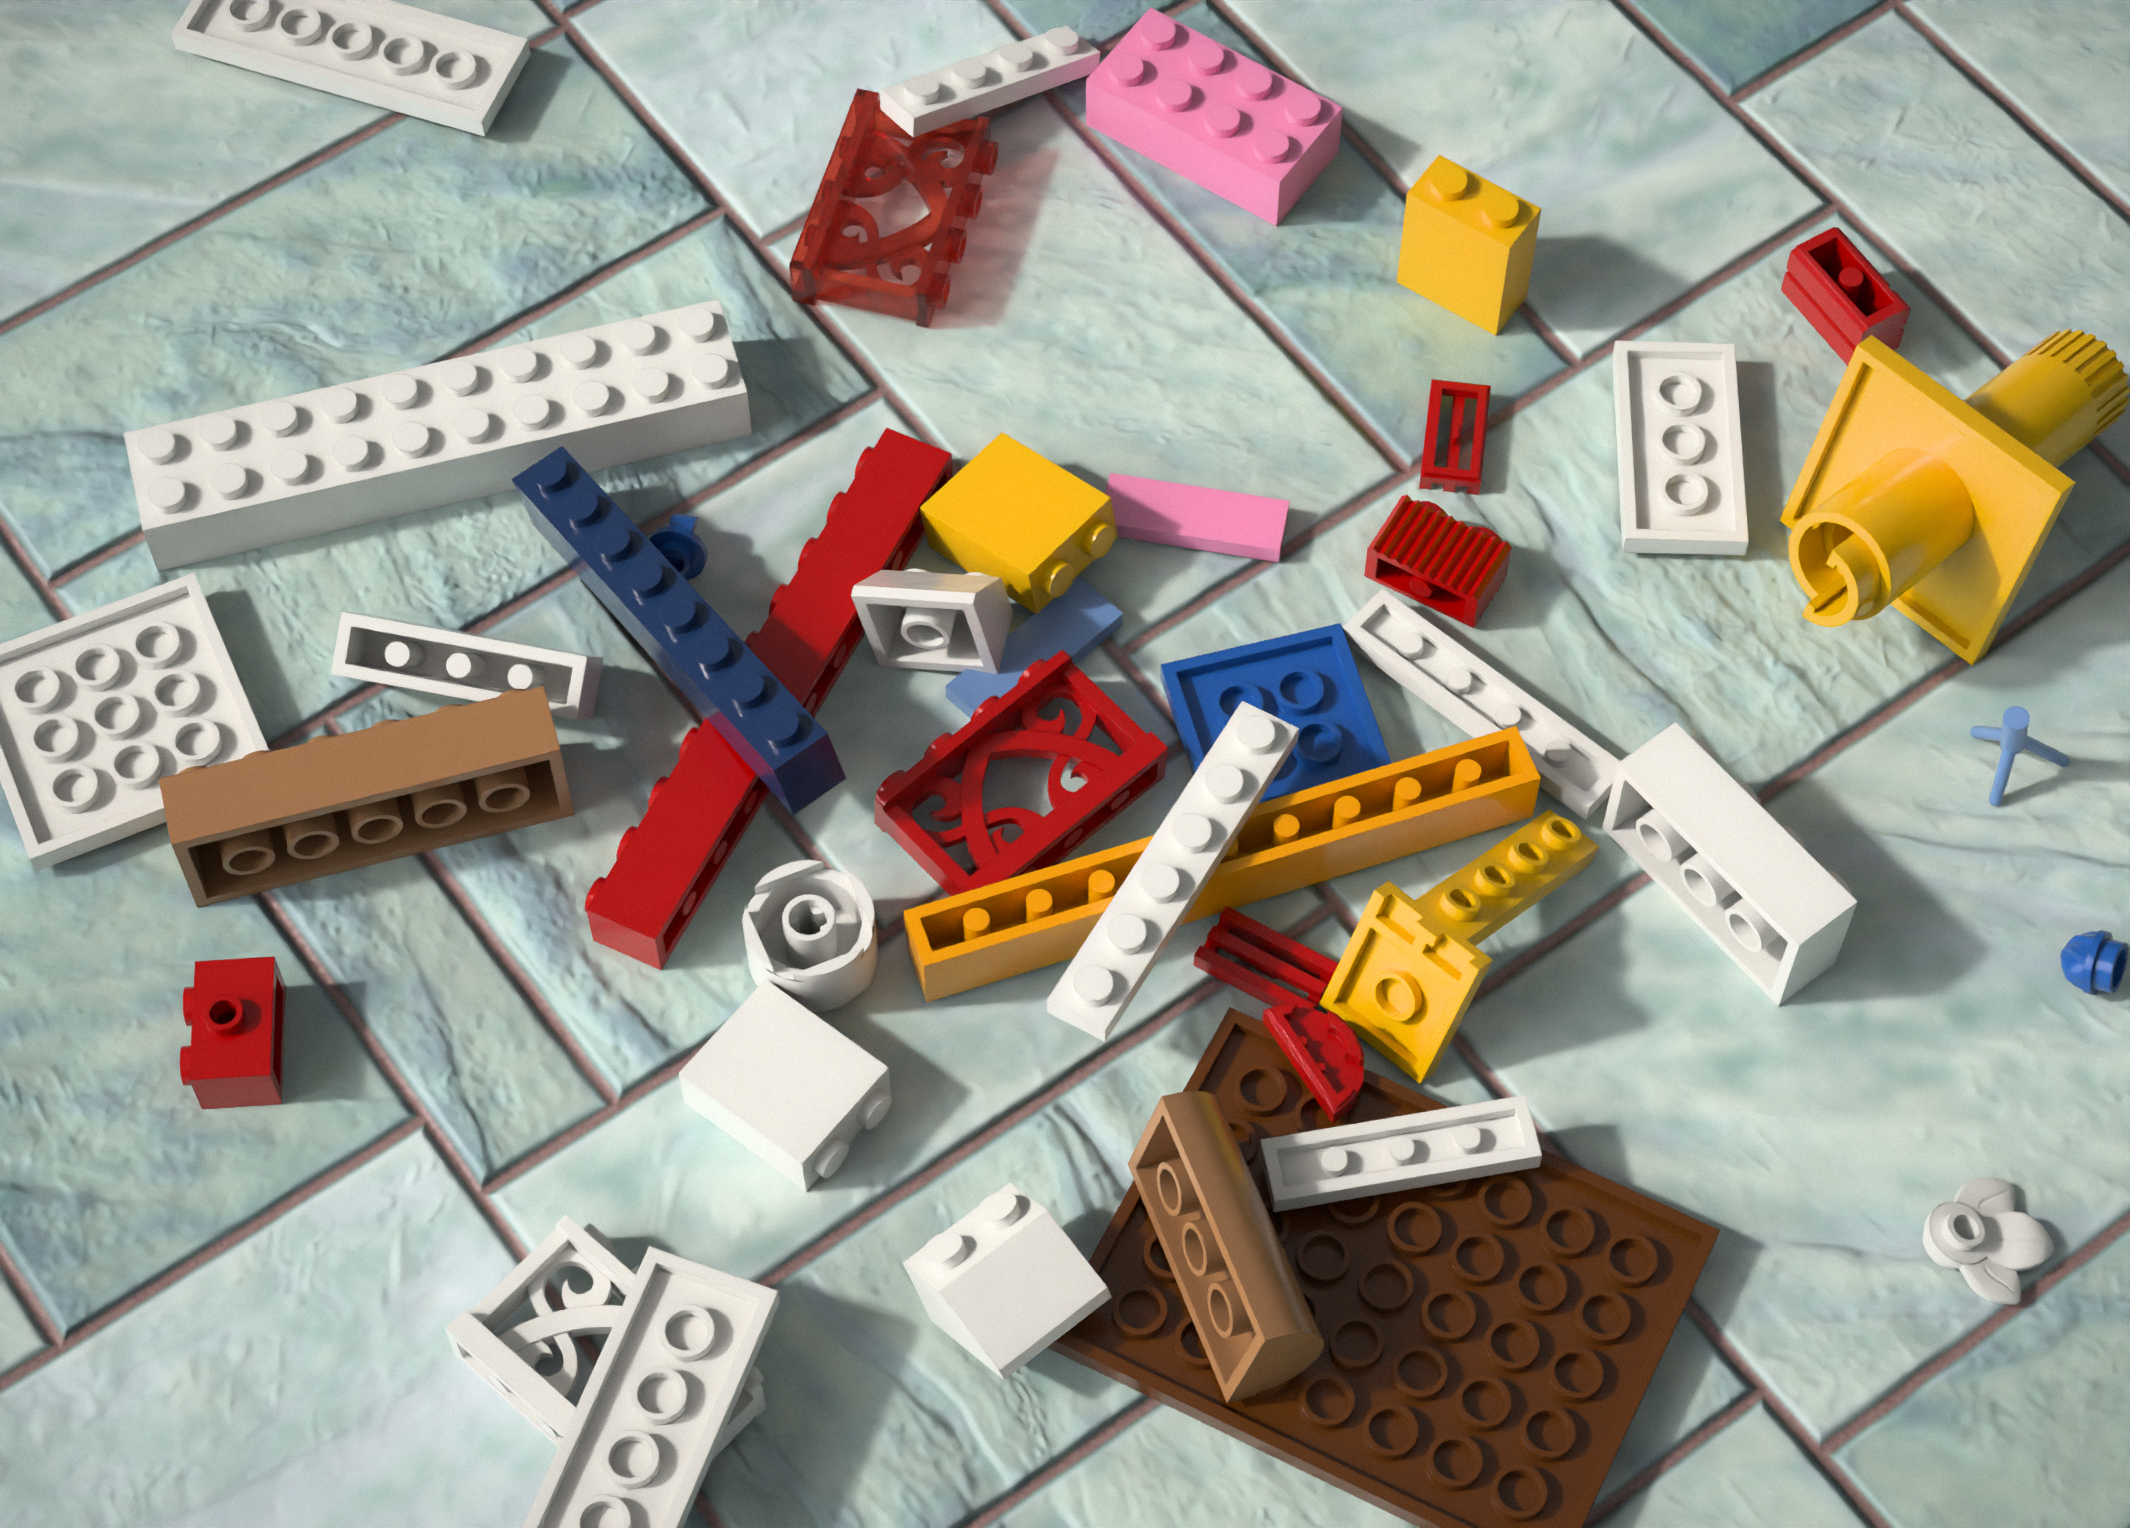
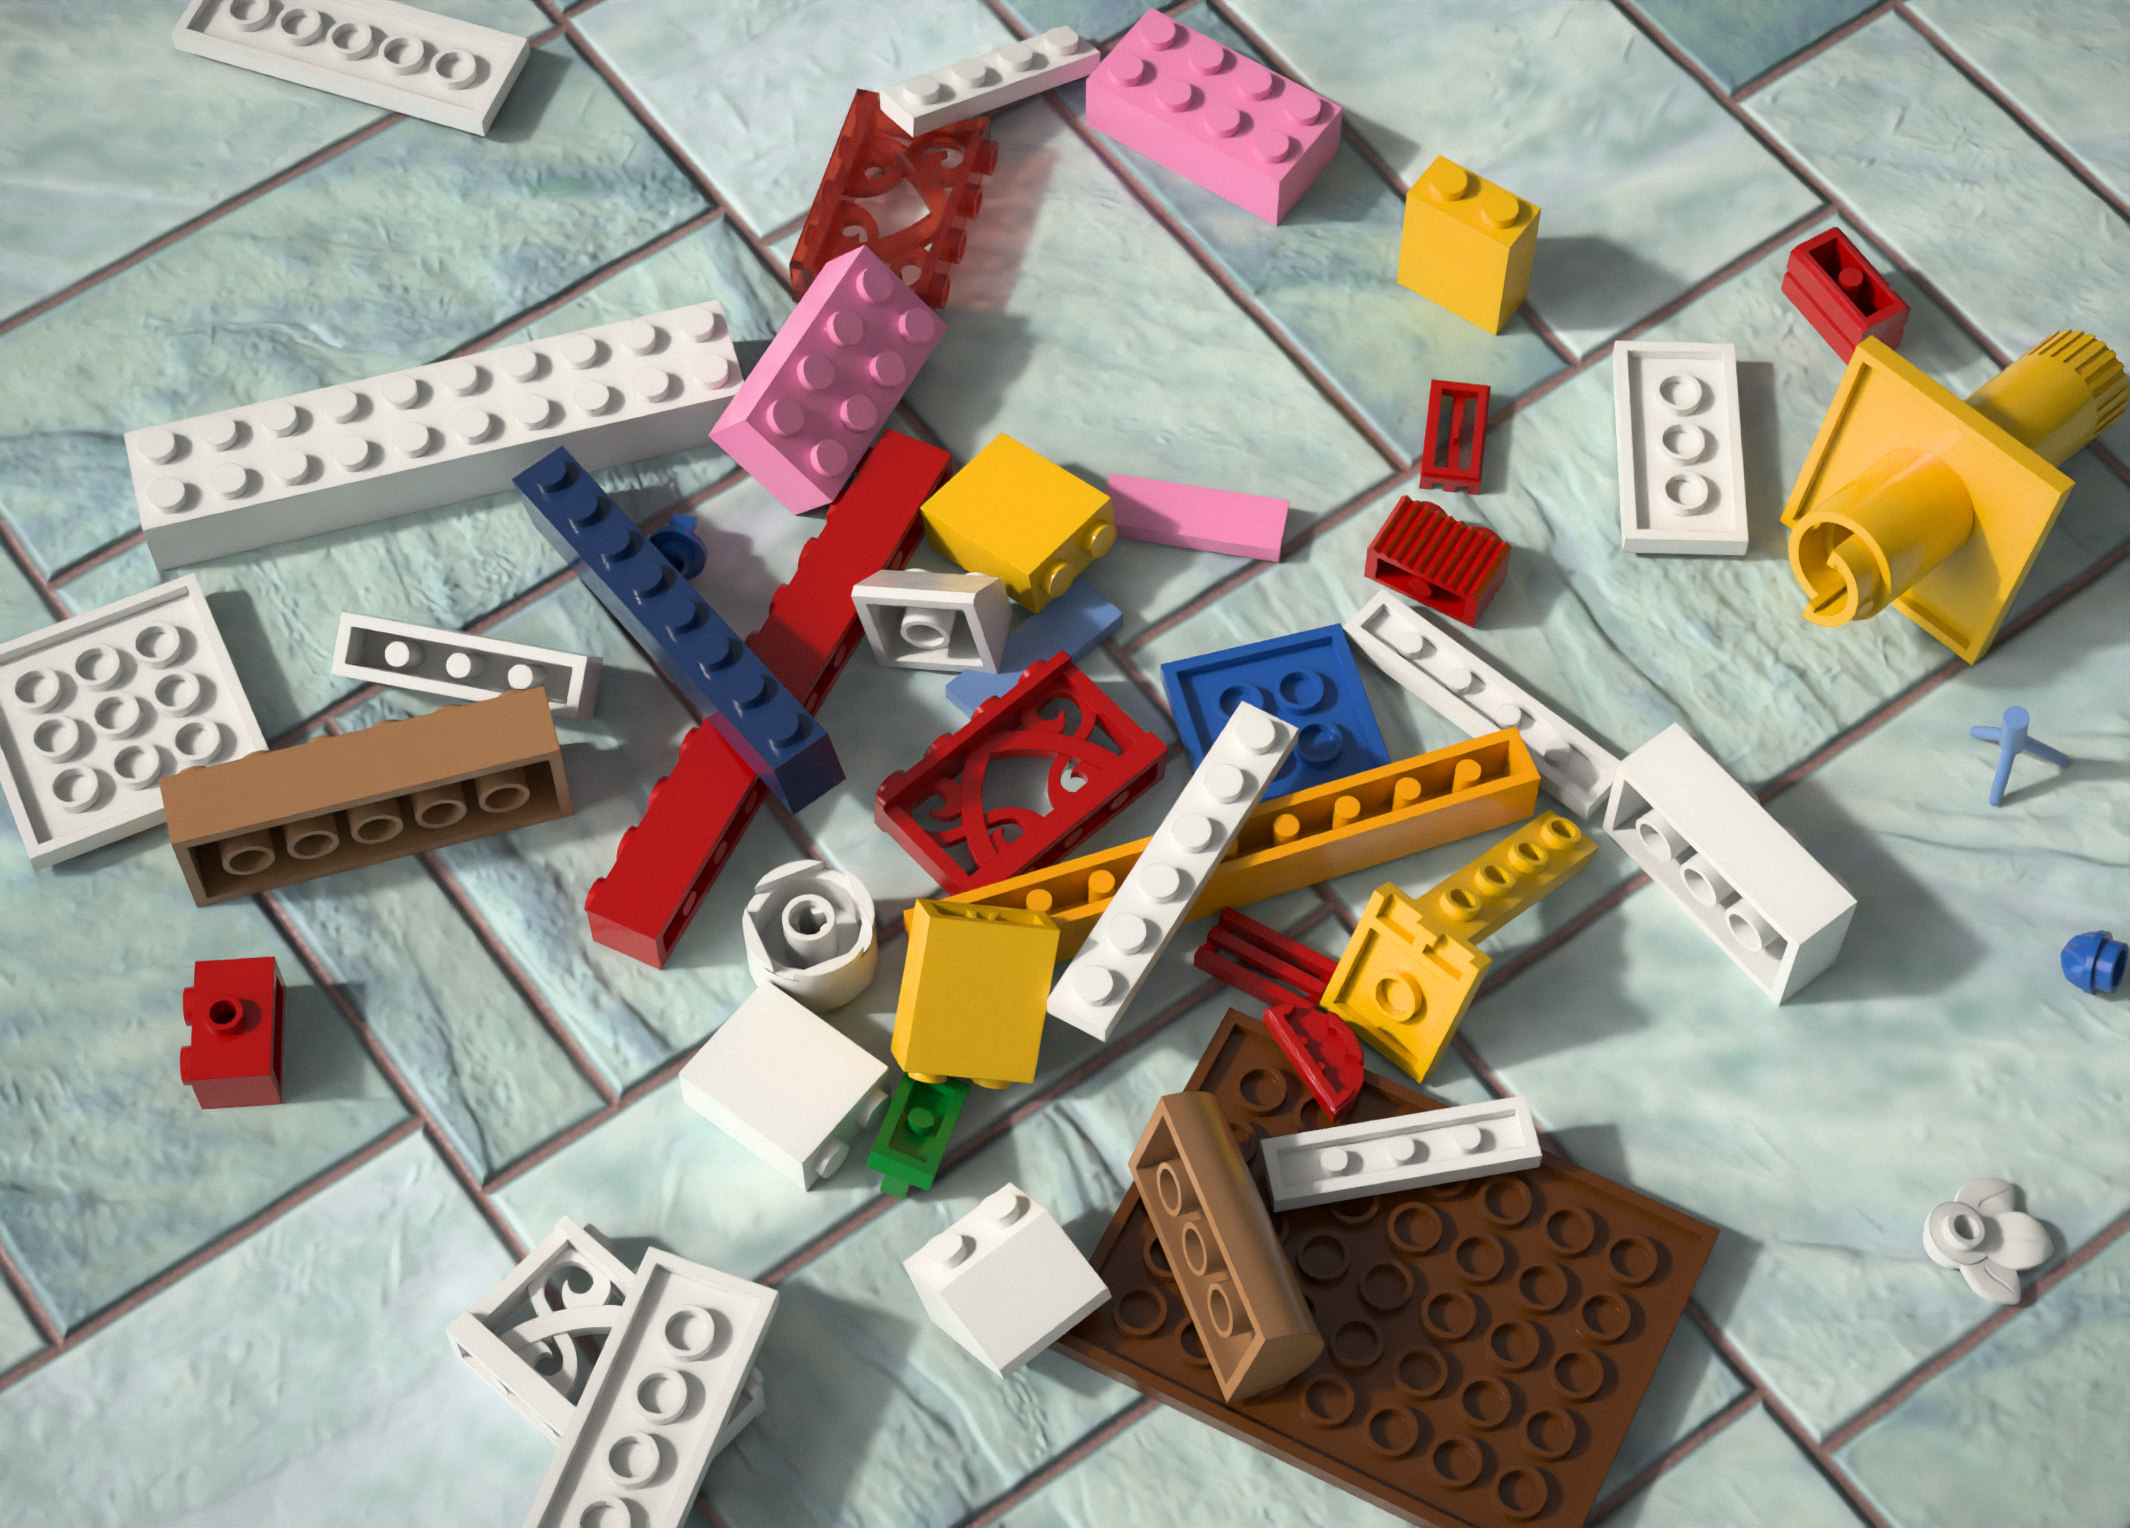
none -> bright pink brick [708,245,948,516]
none -> green hinge [865,1072,971,1199]
none -> yellow brick [890,898,1060,1089]

